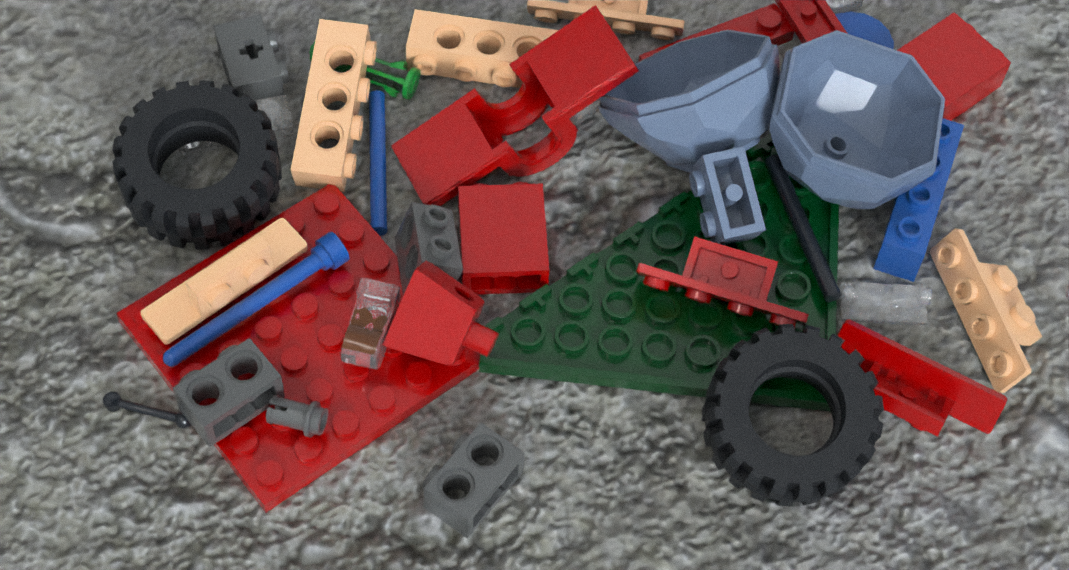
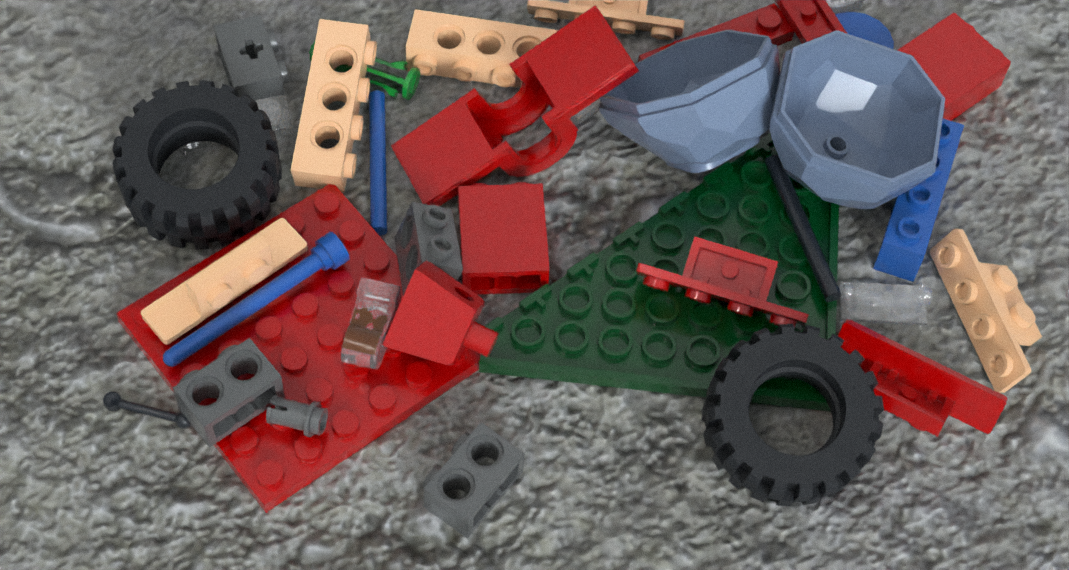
sand blue brick [689,146,766,245] -> none

